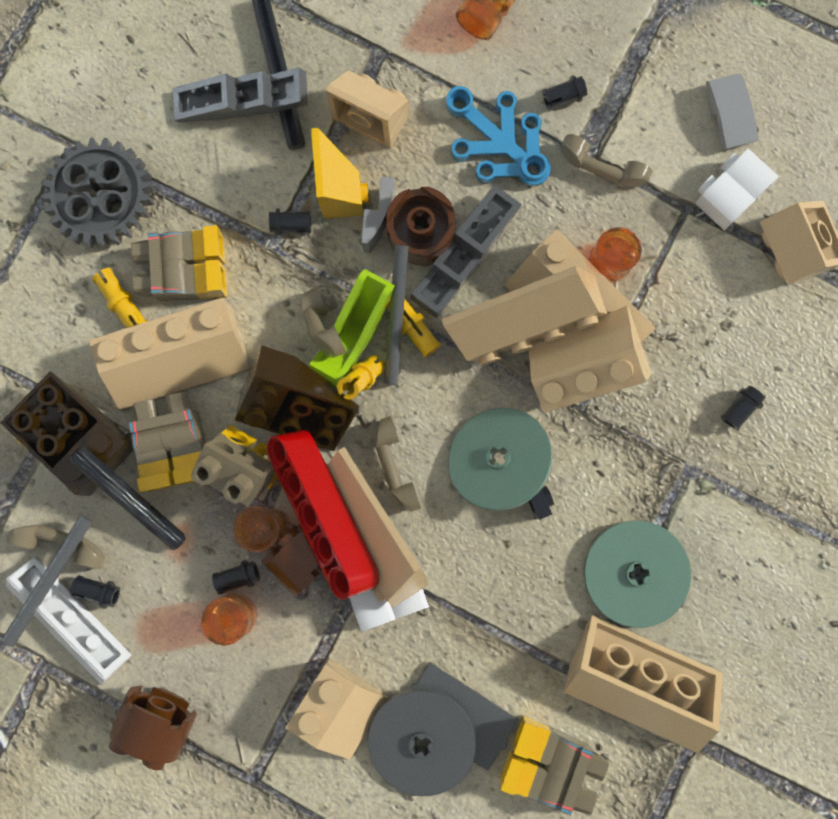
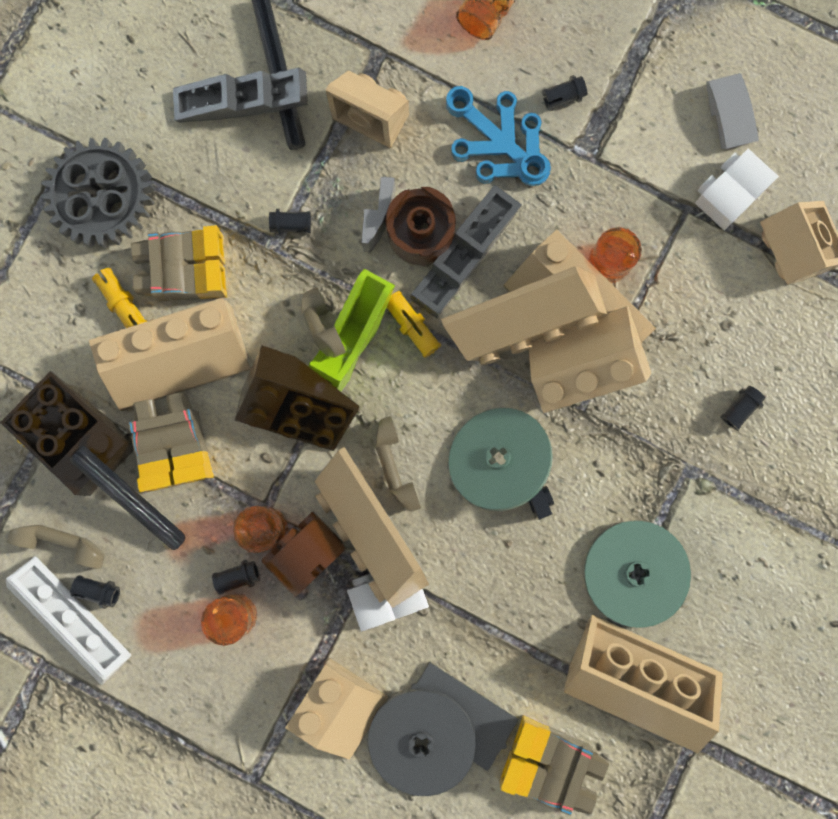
dark grey bar [1,514,93,647] -> none
reddish brown brick [109,686,197,770] -> none
dark tan hips [191,425,278,507] -> none
red beam [267,430,379,600] -> none
yellow slope [311,128,369,219] -> none
yellow pin [337,355,385,400] -> none
dark grey bar [384,245,409,385] -> none
dark tan bar [561,134,653,188] -> none

